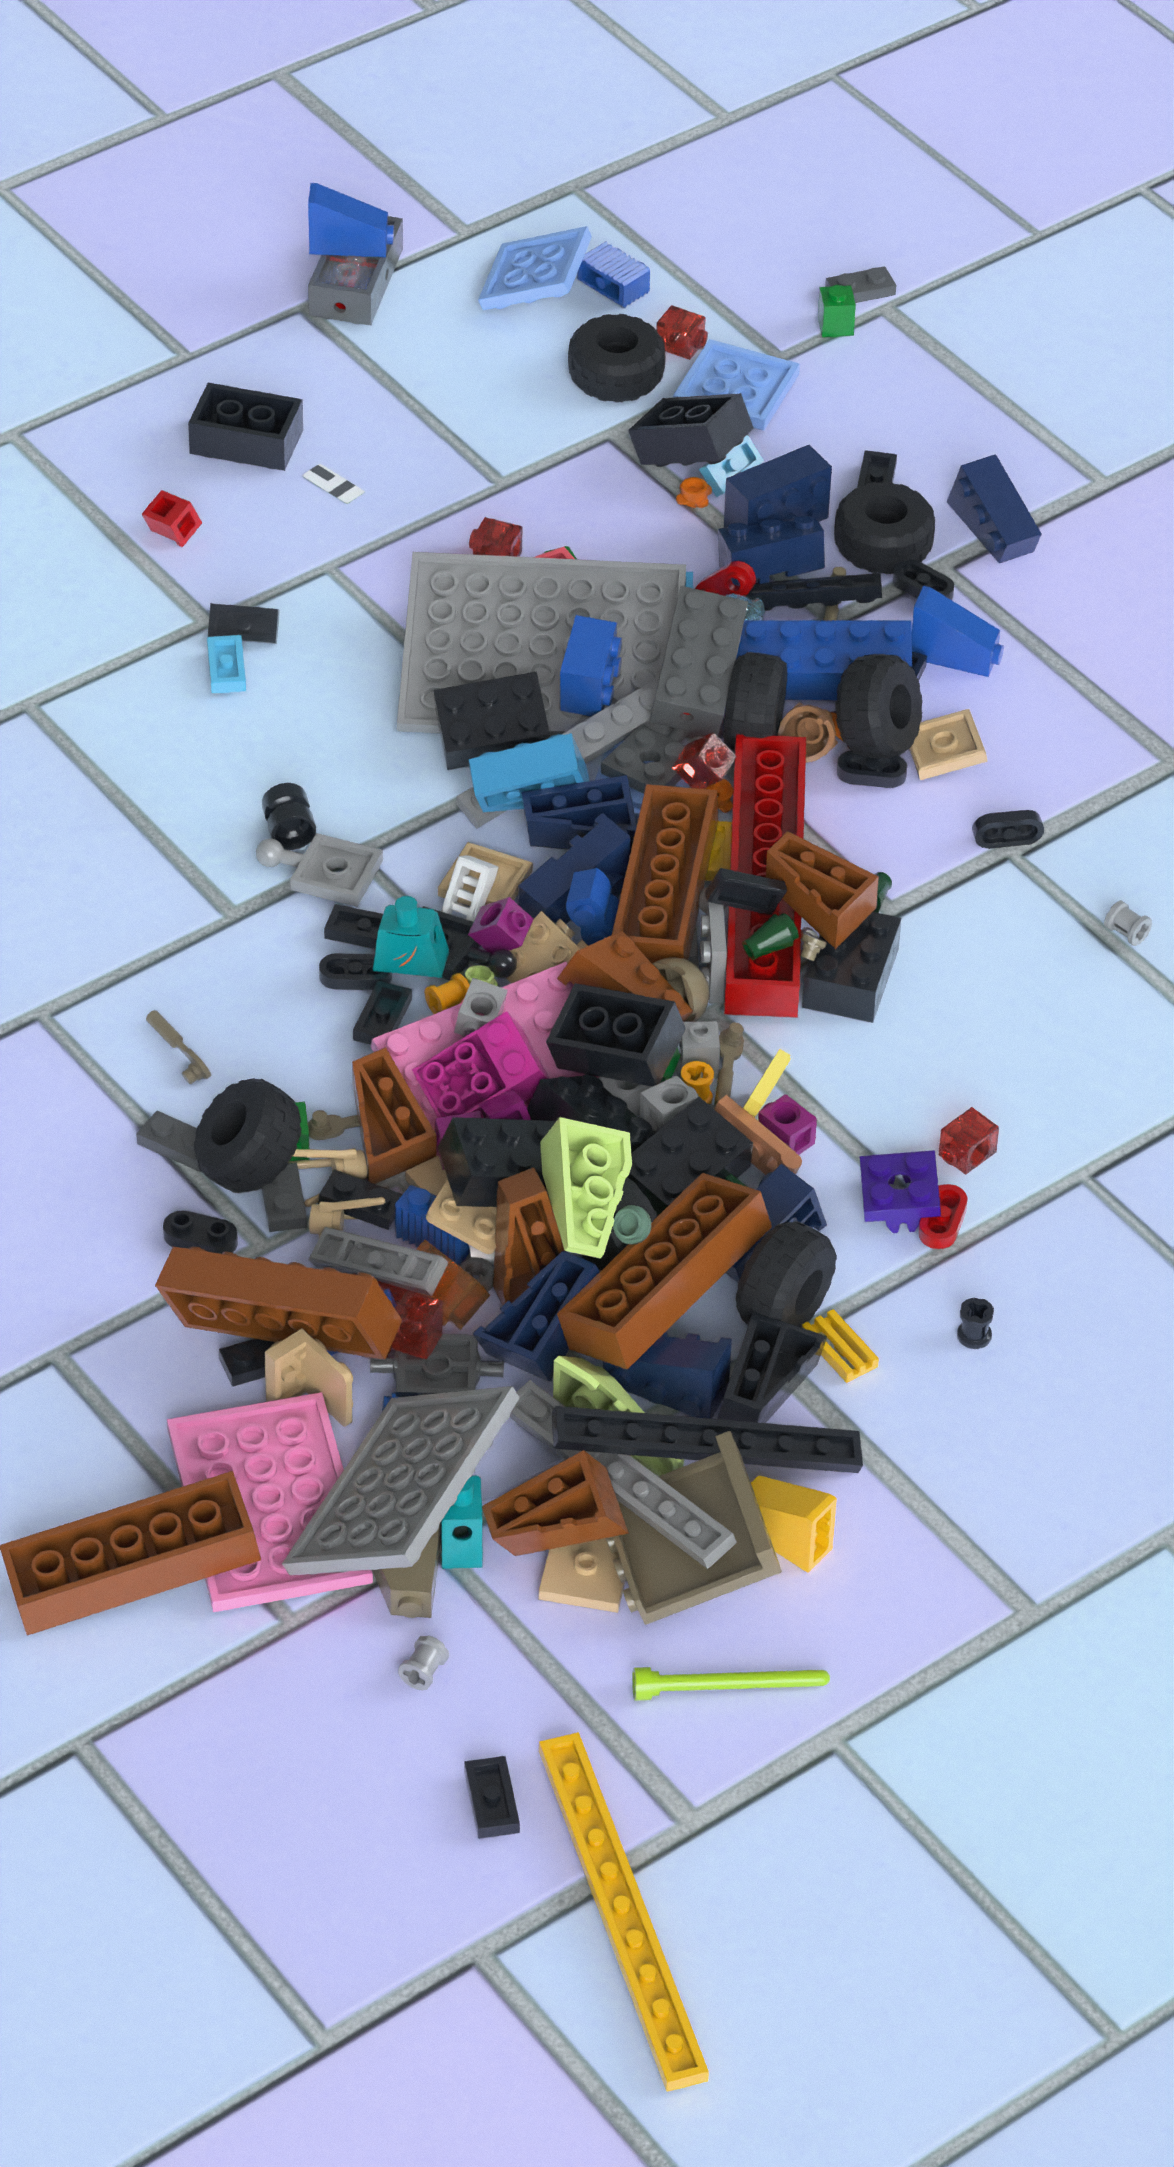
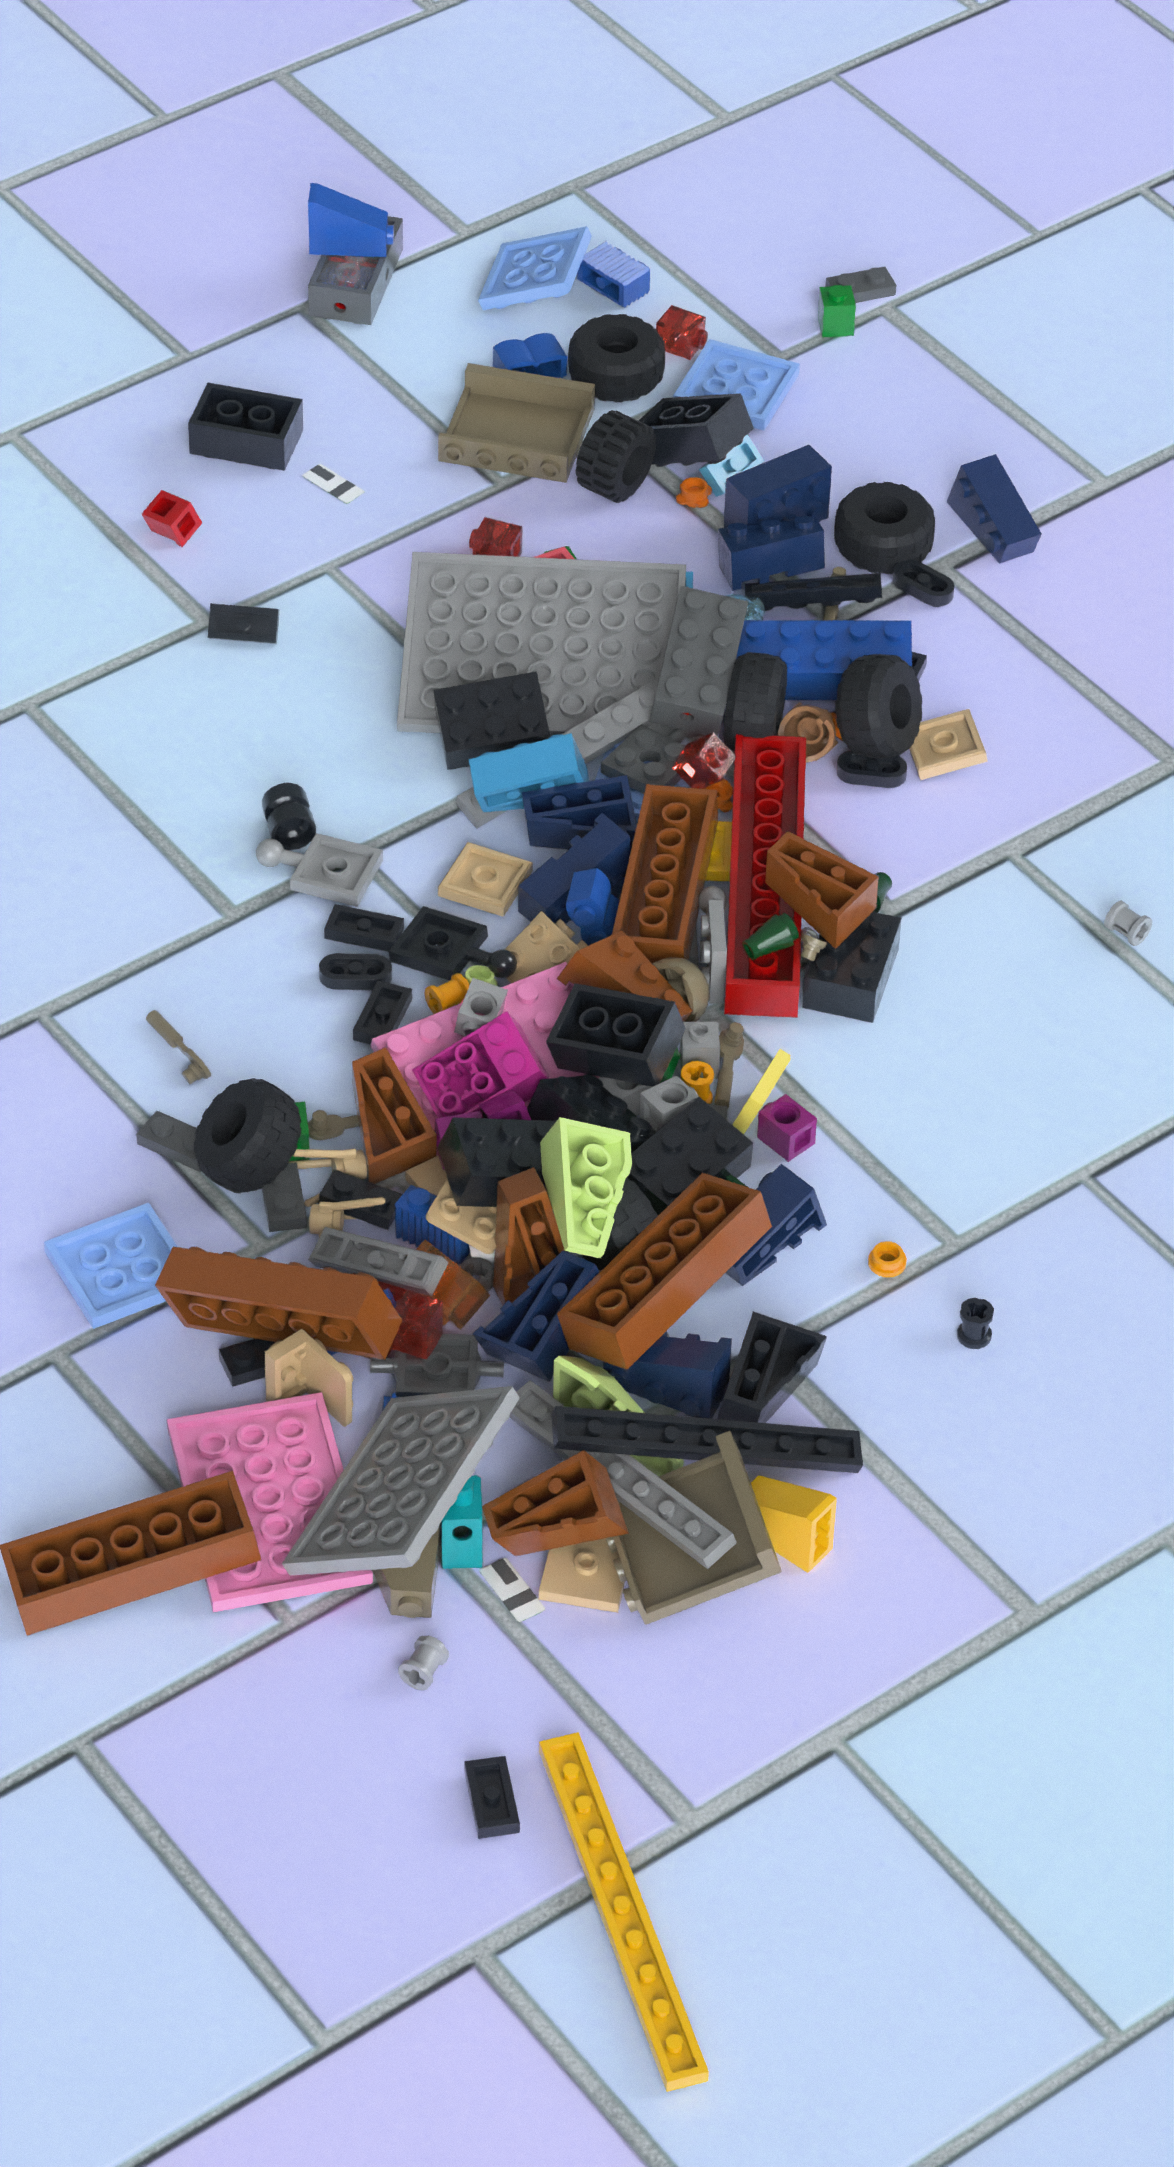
black plate [163,1211,238,1254] -> none
medium azure plate [207,635,246,693] -> none
teal torso [373,896,449,978] -> none
white slope [441,855,499,922] -> none
magenta brick [468,897,534,953] -> none
blue brick [560,615,622,717] -> none
sand green plate [613,1205,651,1245] -> none
lime piece [632,1667,830,1701] -> none
red plate [695,561,756,599] -> none
black tile [705,868,787,915] -> none
nougat plate [714,1095,802,1175] -> none
black tyre [735,1221,837,1328] -> none
yellow tile [802,1309,879,1383] -> none
black plate [857,450,897,487] -> none
dark purple piece [859,1150,941,1233] -> none
blue slope [912,586,1004,677] -> none
red plate [919,1184,968,1249] -> none
clear red brick [938,1107,999,1175] -> none
black plate [972,810,1044,849] -> none
none -> light blue plate [44,1203,177,1329]
none -> dark tan panel [438,363,595,483]
none -> white sticker [479,1558,545,1622]
none -> blue brick [492,333,568,378]
none -> black tyre [575,410,656,503]
none -> light orange plate [868,1241,907,1277]

